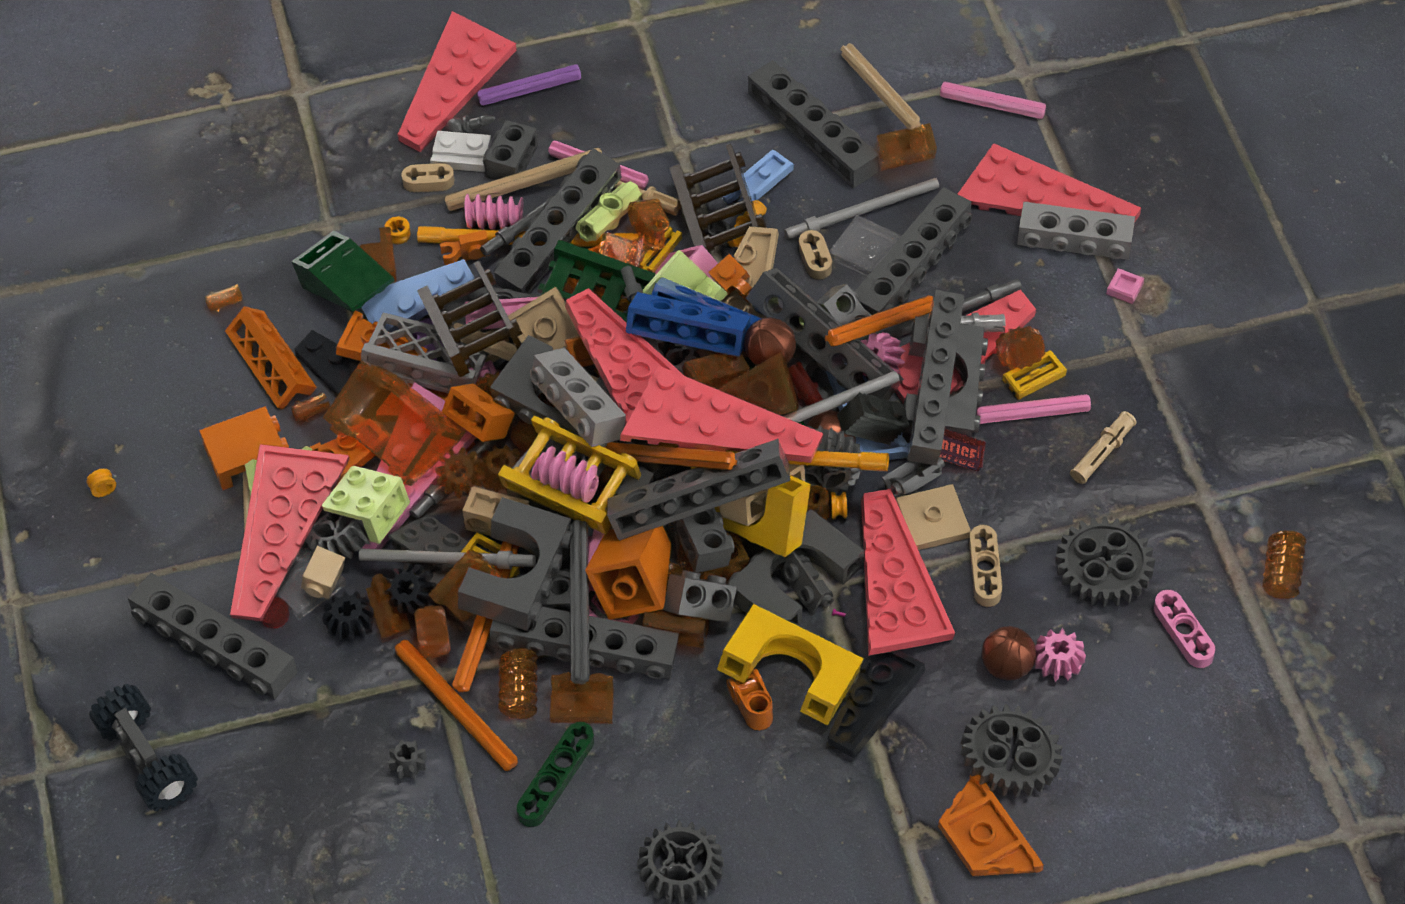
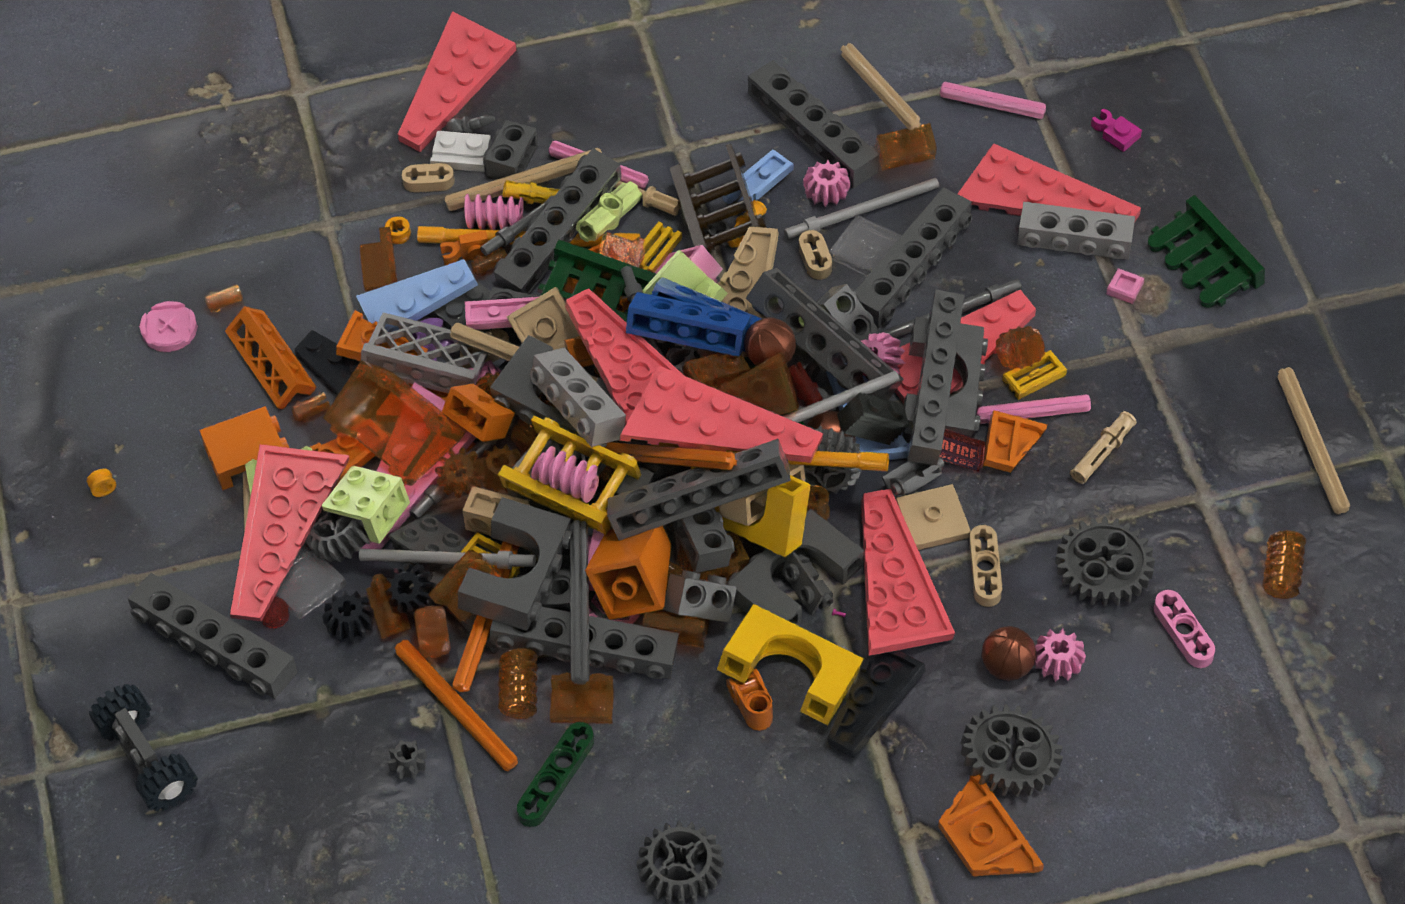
dark green slope [291,231,395,312] -> none
tan brick [301,546,345,600] -> none
dark brown fence [417,261,523,377] -> none
medium lavender axle [477,64,581,106] -> none
clear orange piece [628,198,670,251] -> none
orange plate [708,254,752,303] -> none
orange axle [825,295,933,347] -> none
light orange bush [831,492,847,519] -> none
light grey pin [960,313,1006,333] -> none
none -> bright pink tile [139,301,198,352]
none -> clear orange pin [471,247,507,276]
none -> yellow pin [502,180,560,204]
none -> bright pink gear [803,160,850,207]
none -> orange wing [983,410,1047,473]
none -> dark pink plate [1091,109,1142,152]
none -> dark green fence [1148,195,1265,308]
none -> tan axle [1277,367,1350,514]

